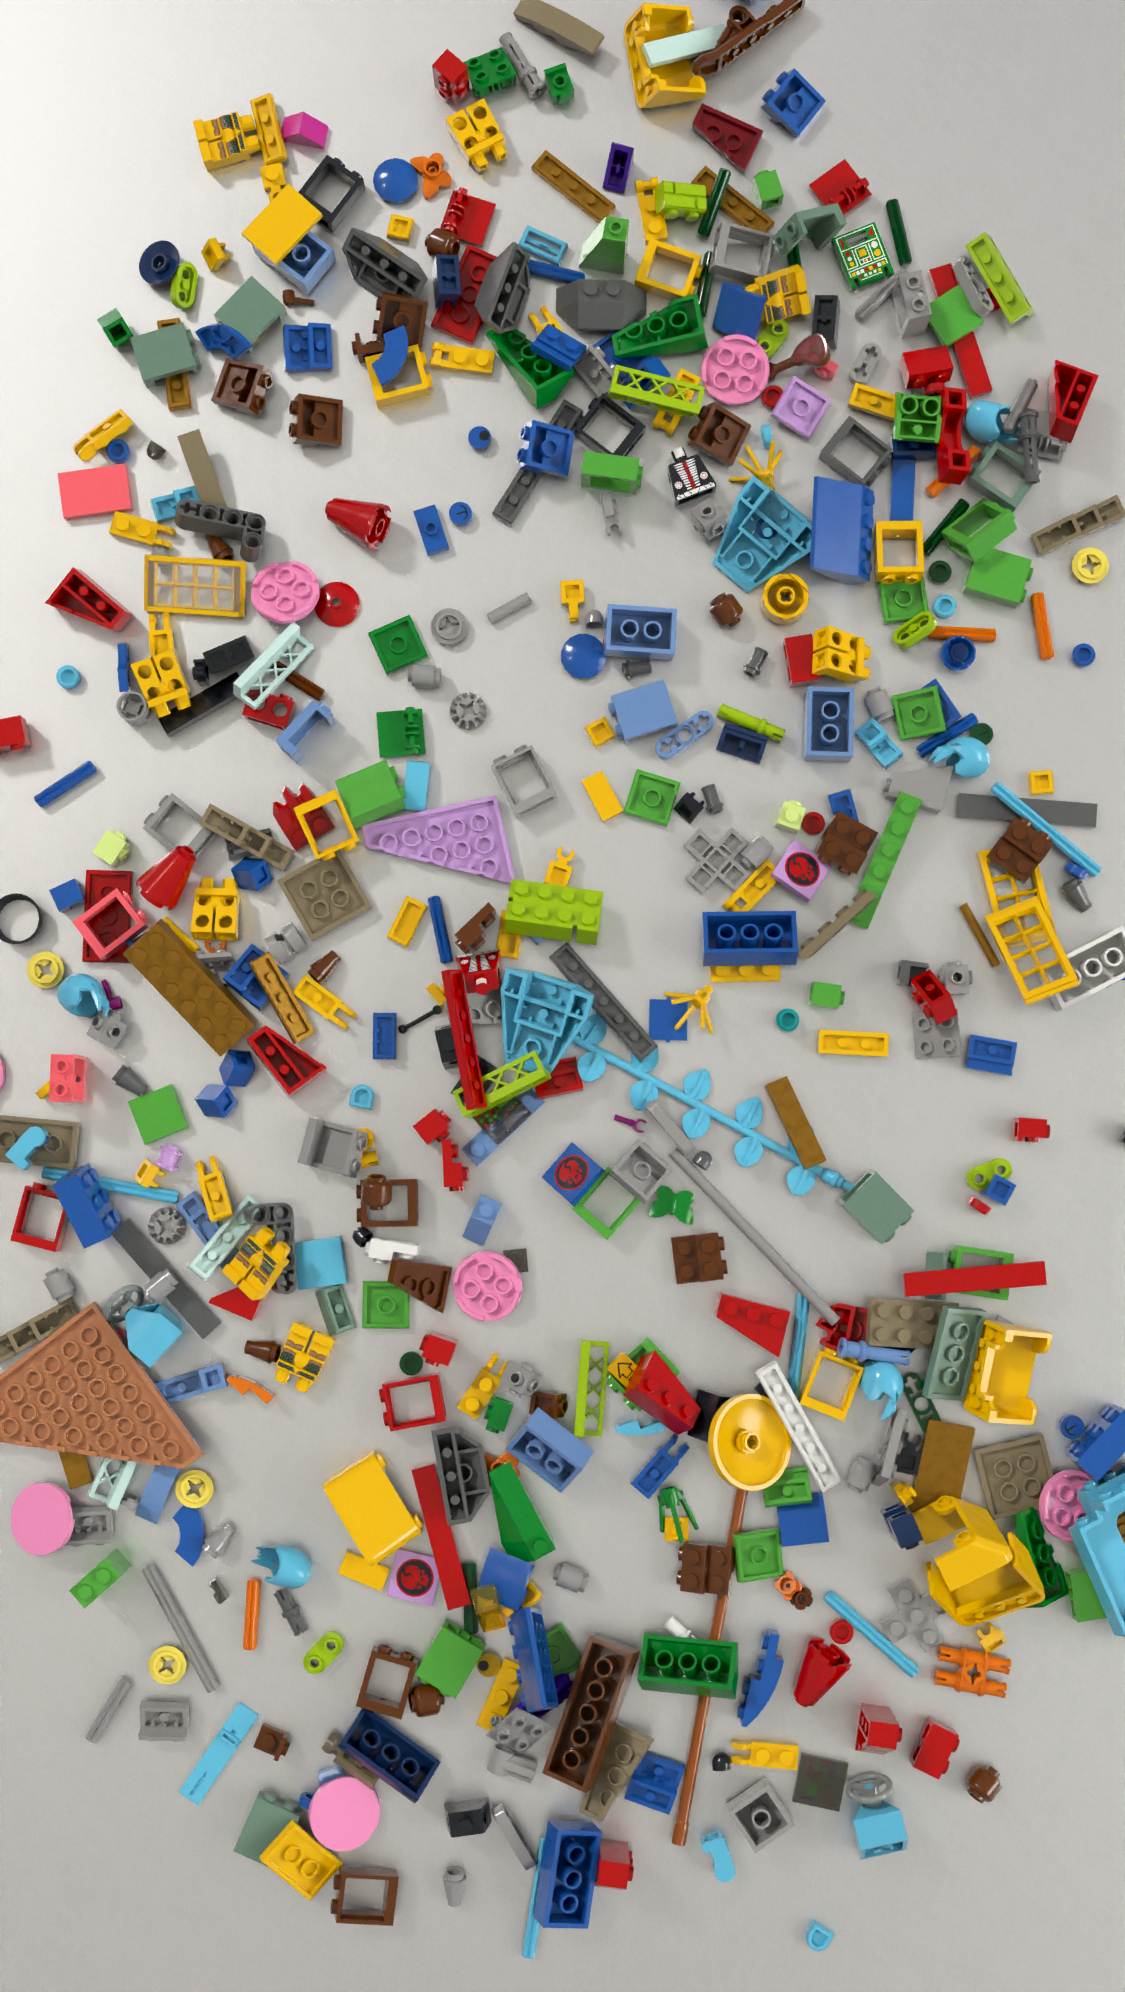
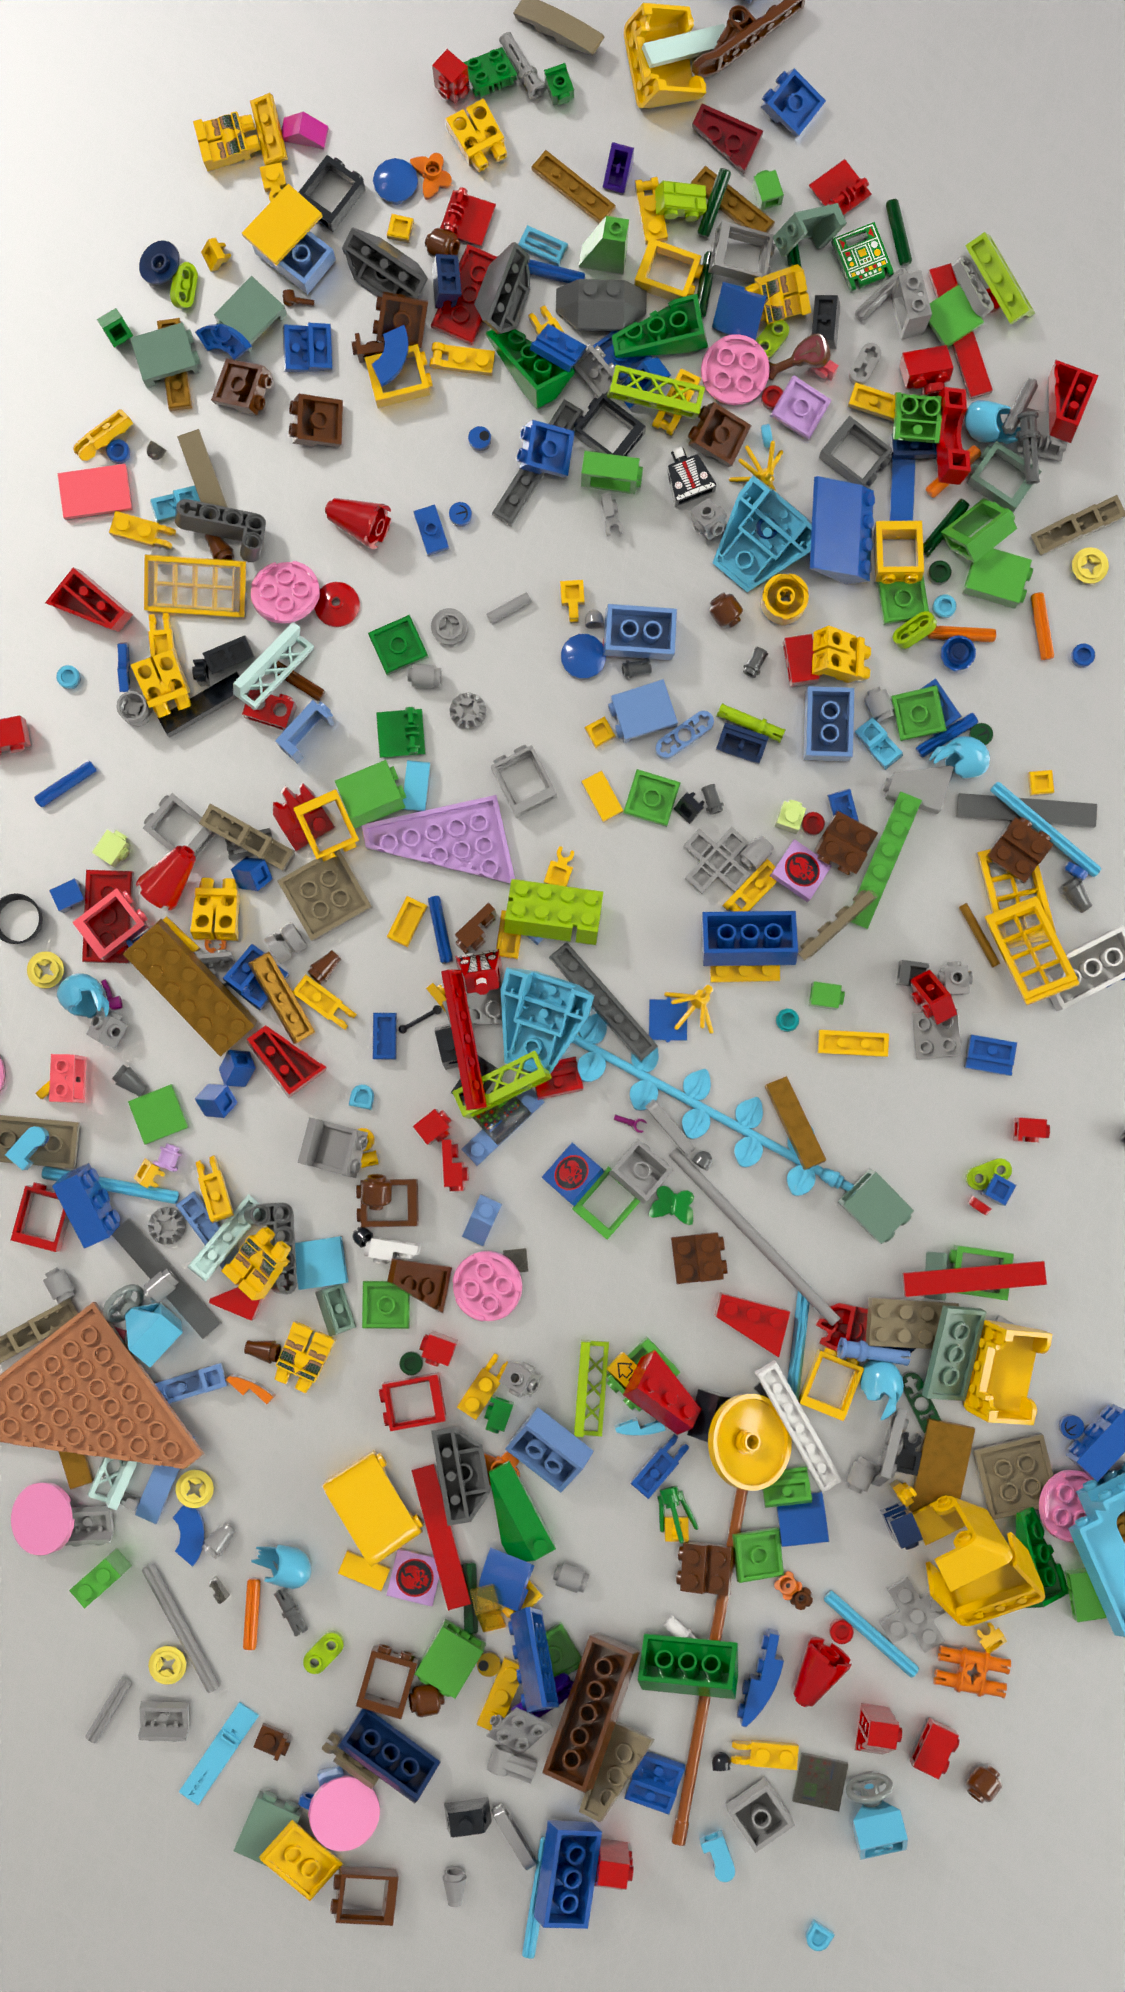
reddish brown bracket [529,1390,568,1419] -> none

